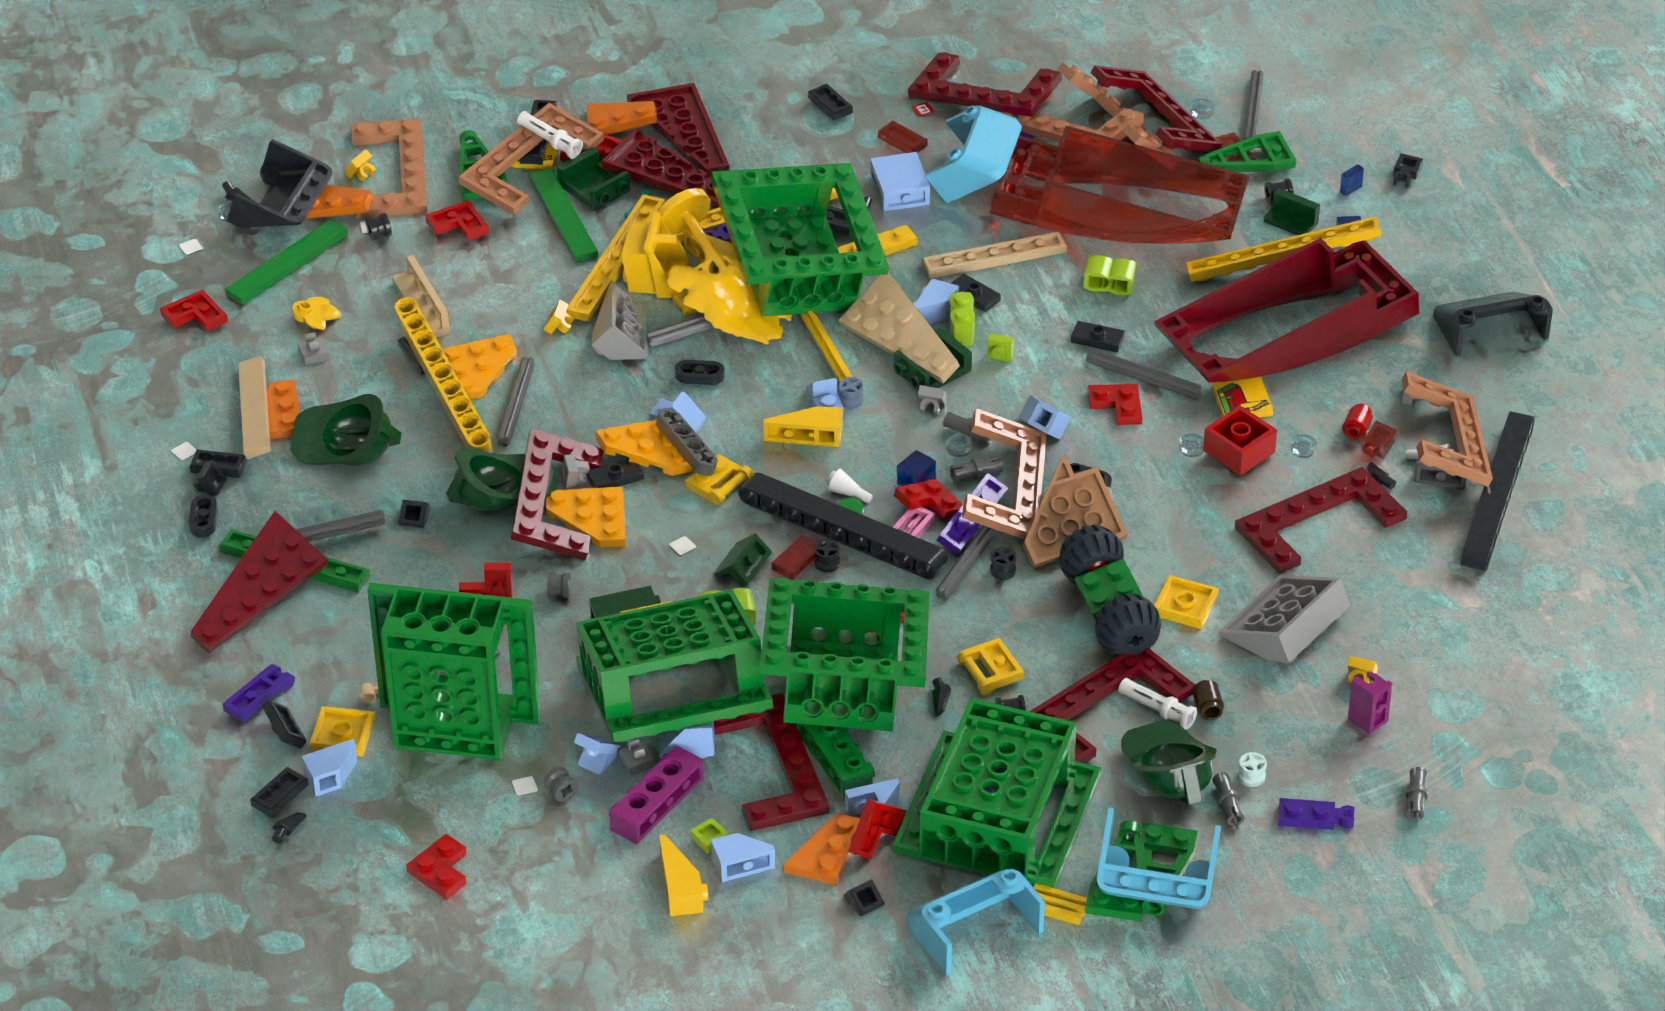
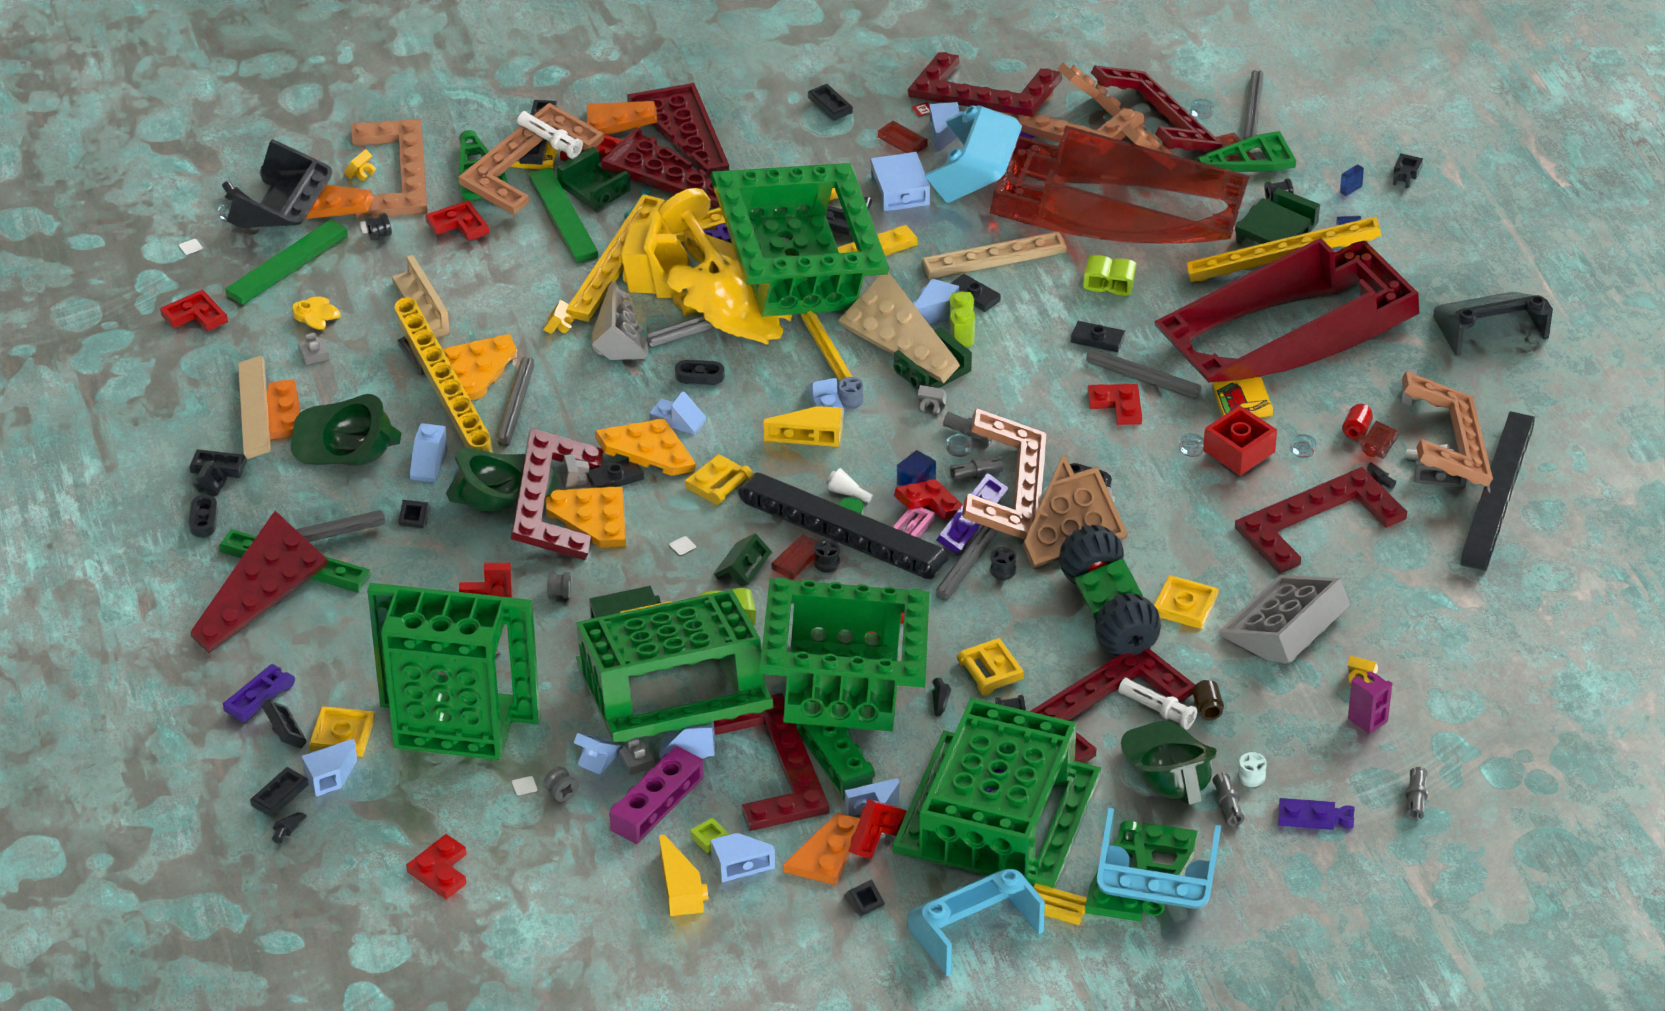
white sticker [171,442,196,460] -> none
tan hand [360,683,379,704] -> none
dark grey beam [656,408,718,476] -> none
lime plate [987,333,1014,363] -> none
light blue slope [1019,395,1071,439] -> none
none -> light blue slope [410,423,447,483]
none -> light blue slope [929,102,963,151]
none -> dark green panel [1235,198,1311,244]

